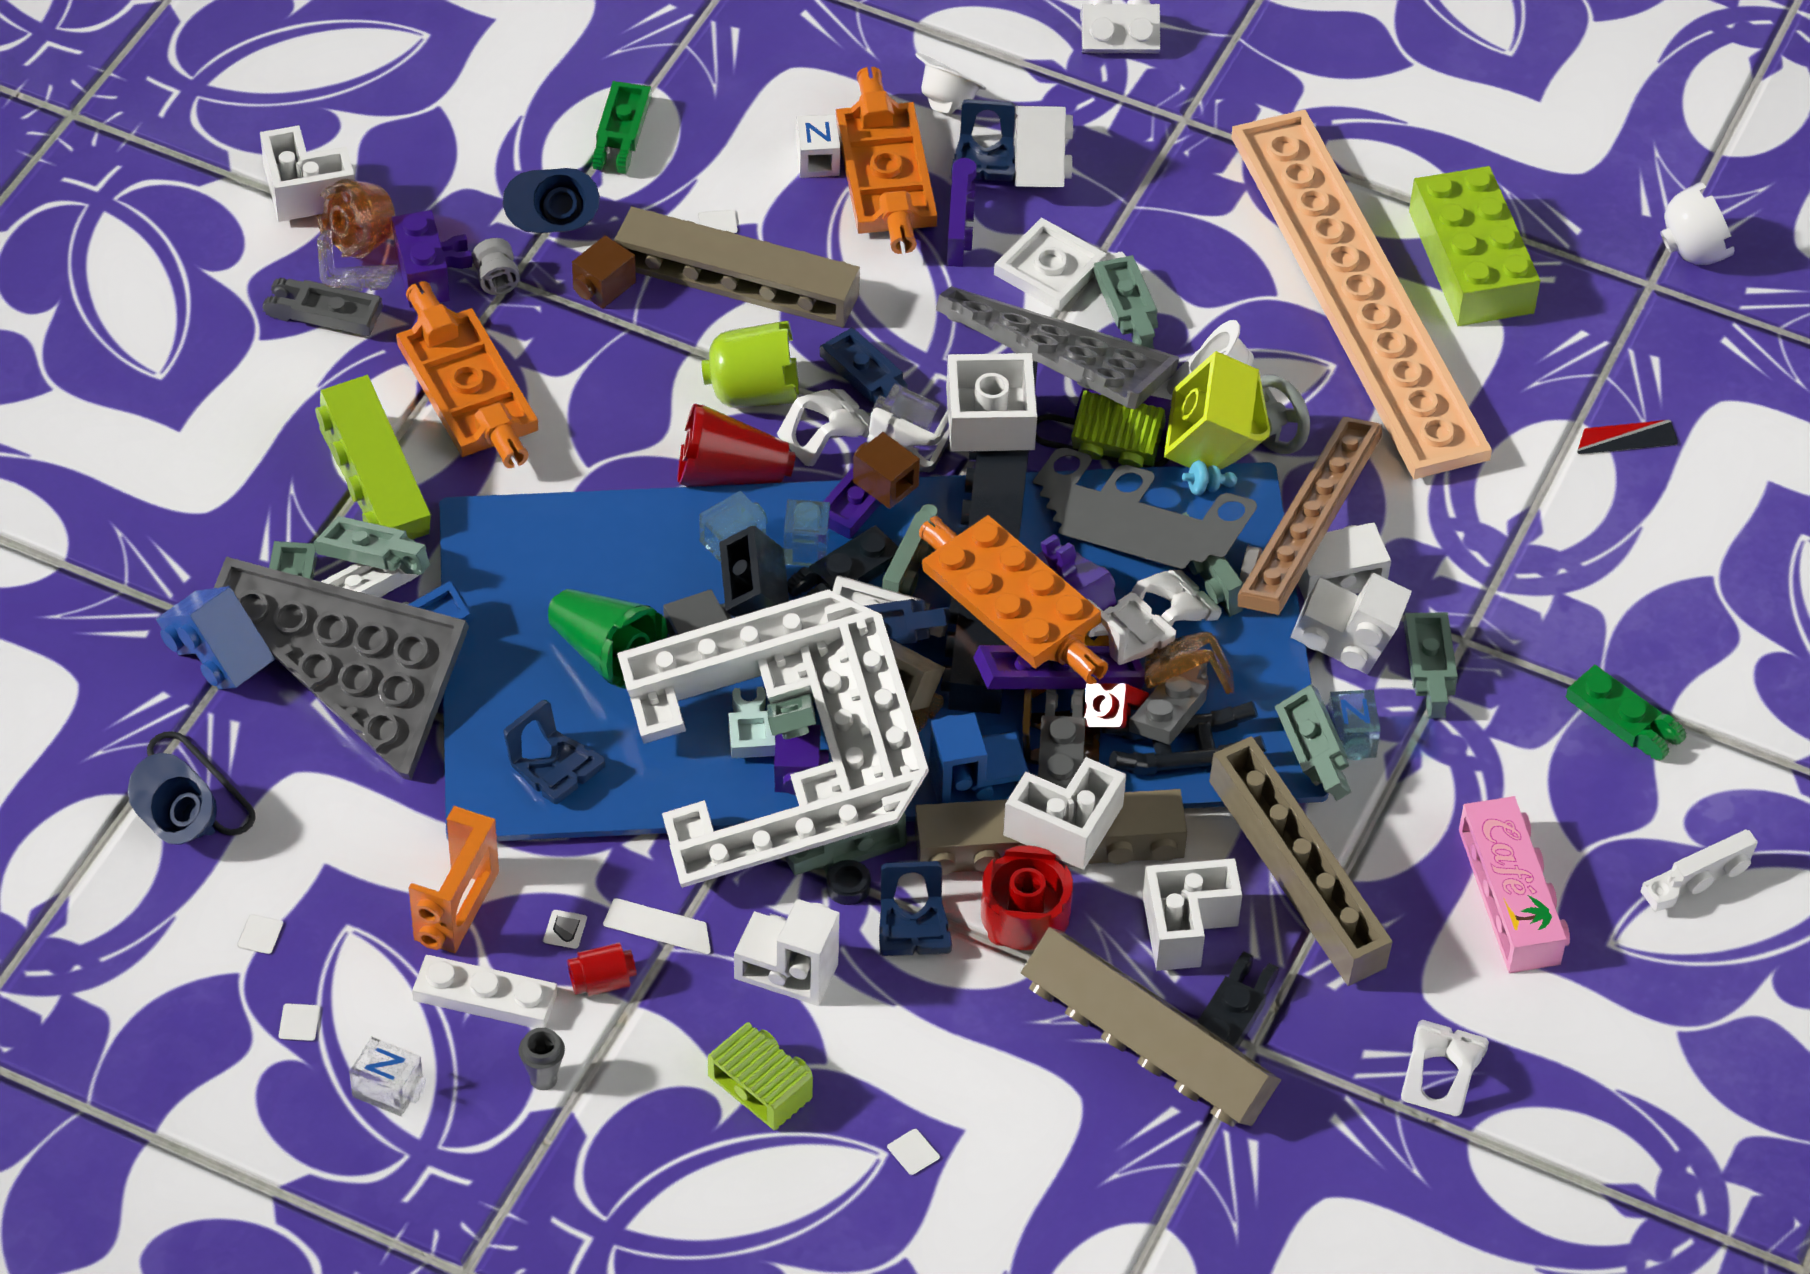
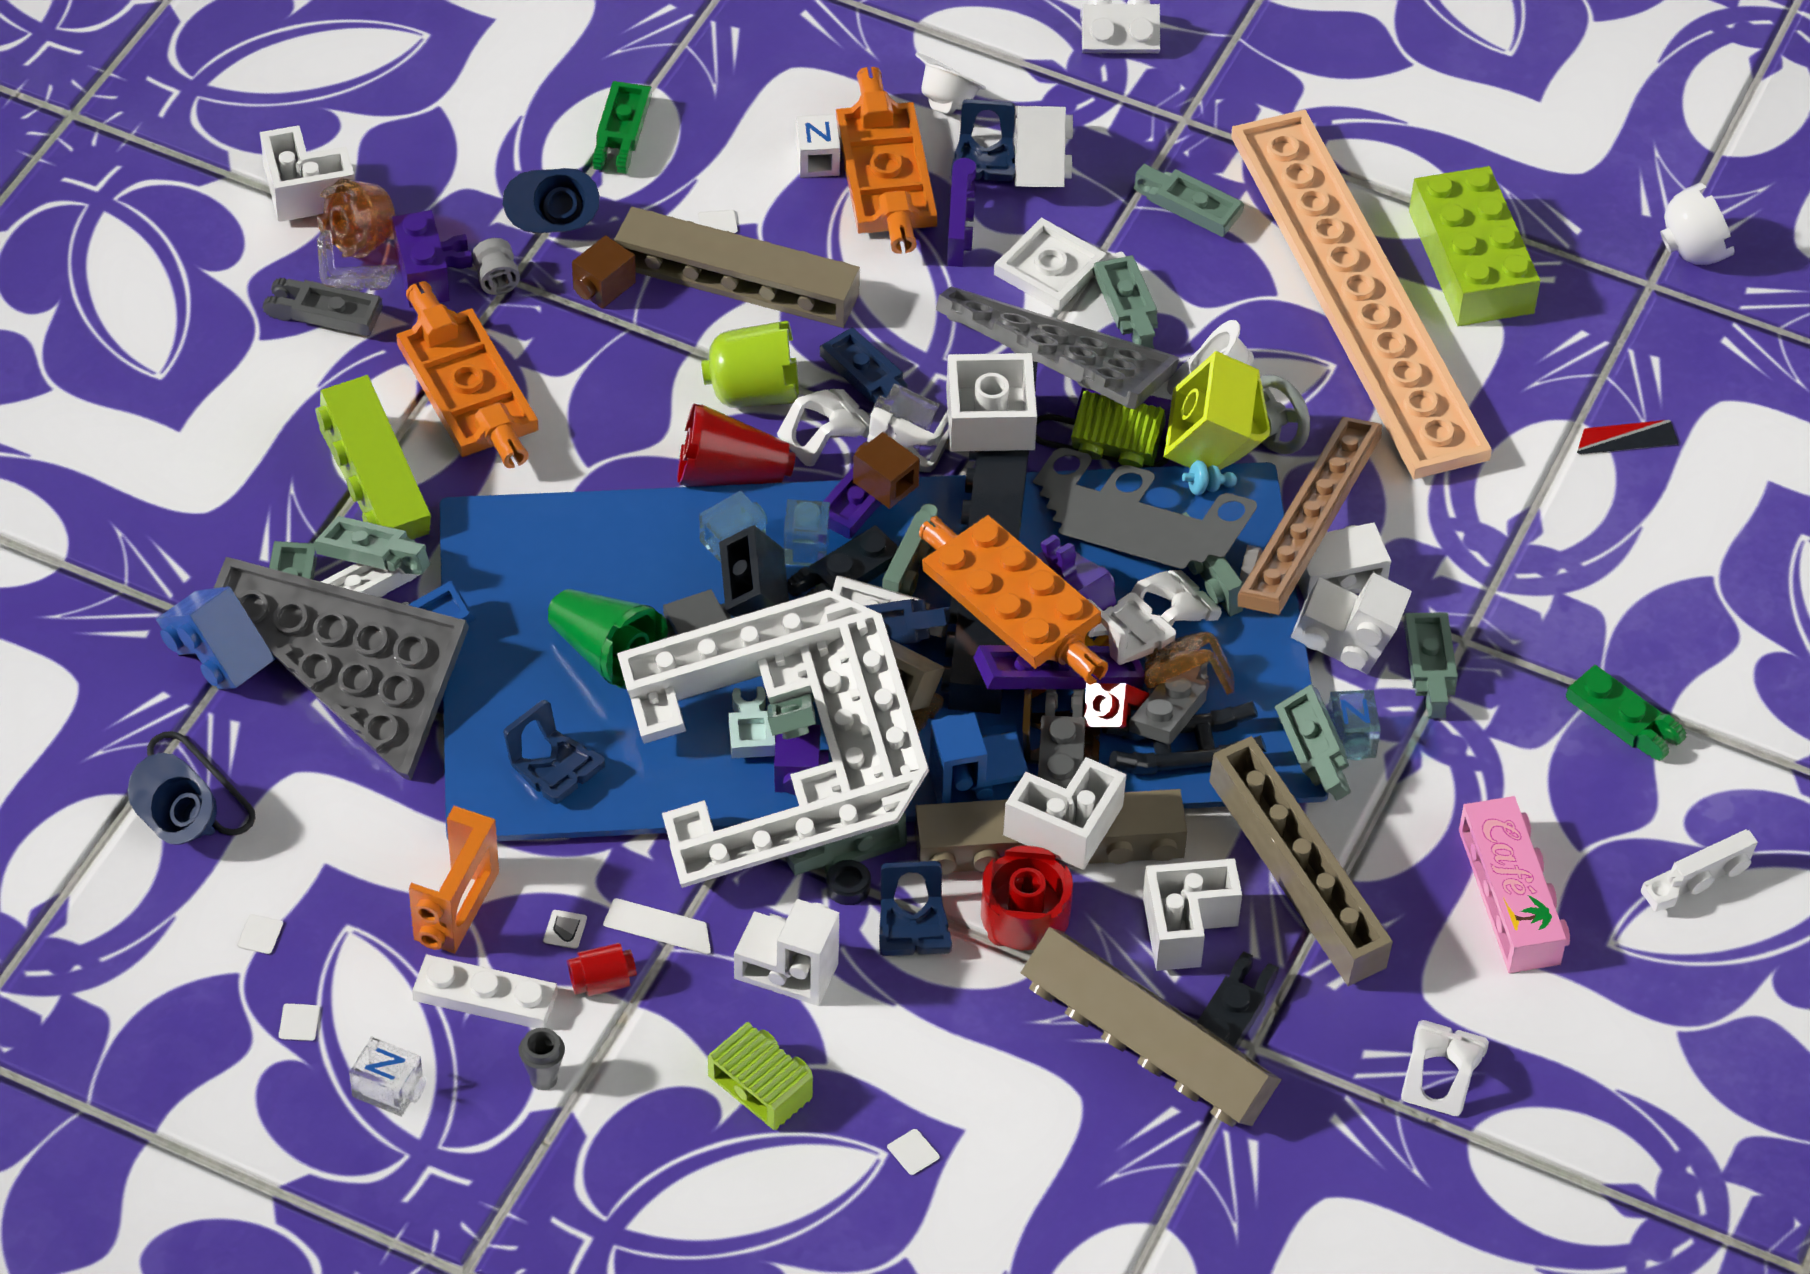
none -> sand green hinge [1134,164,1244,237]

